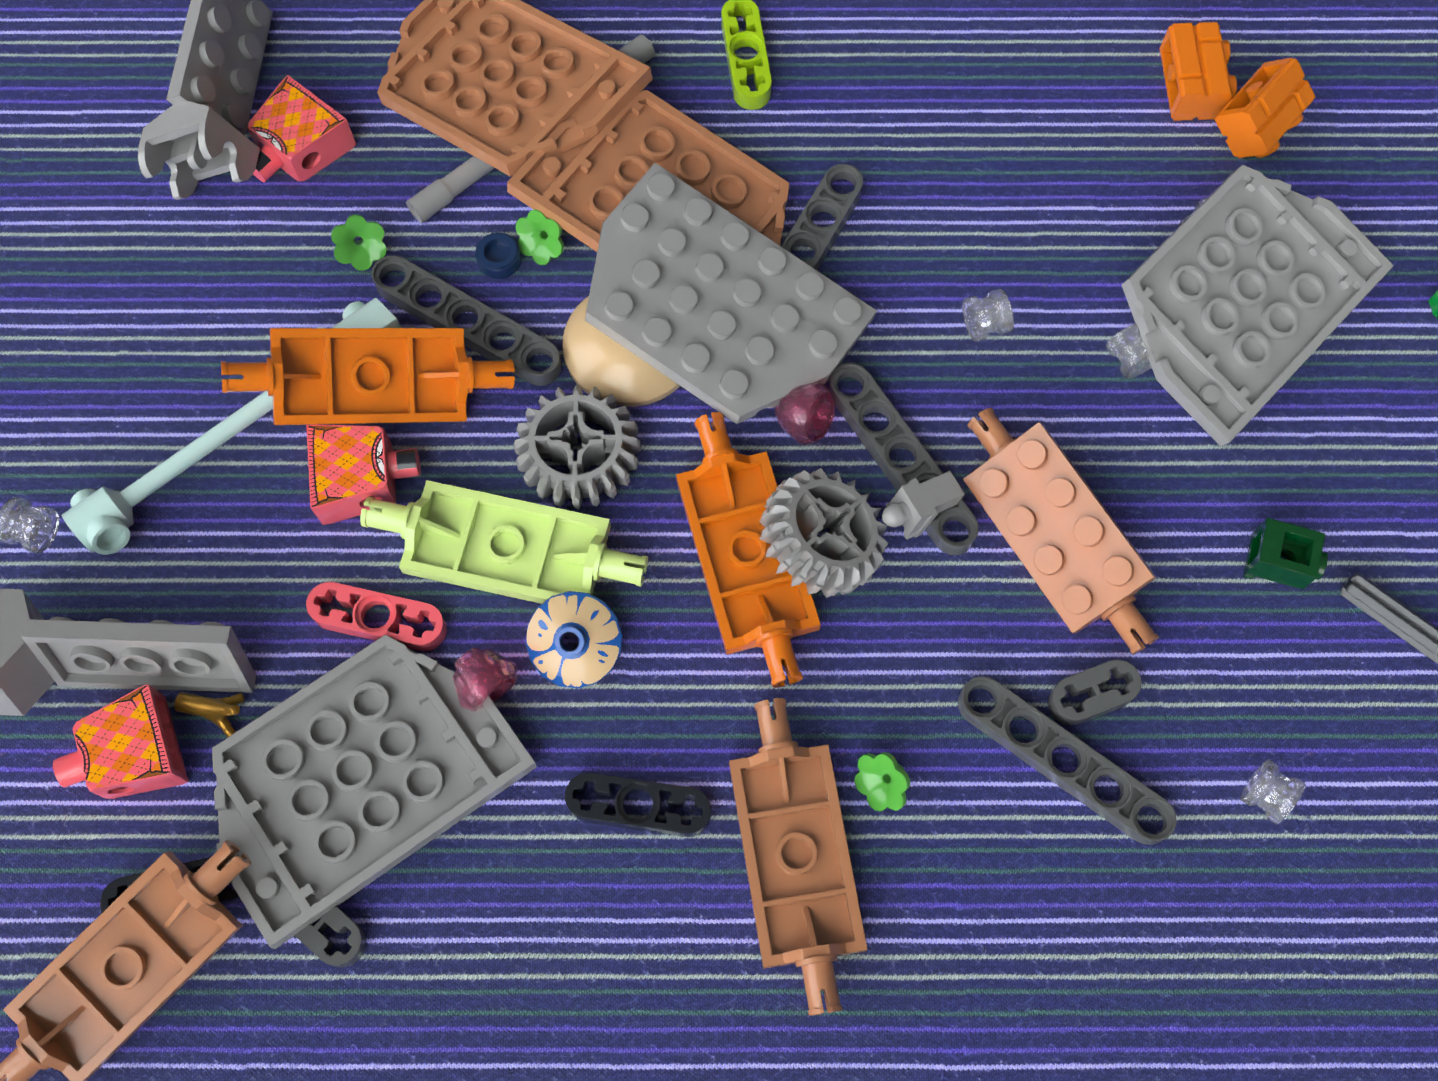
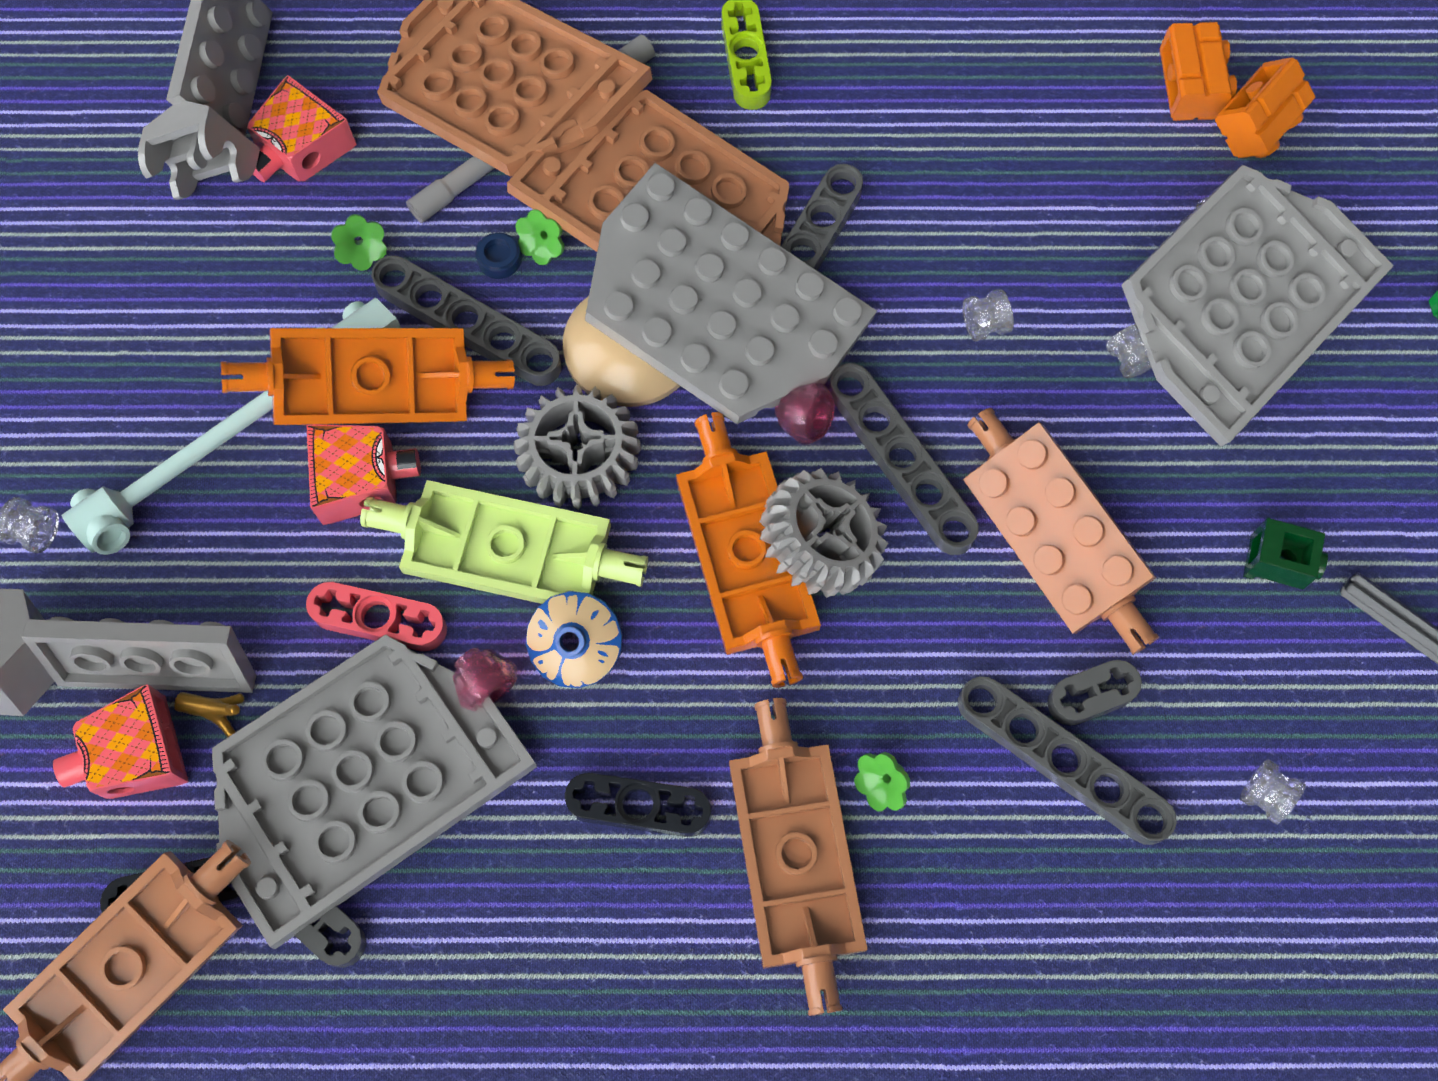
light grey piece [882,471,965,539] -> none

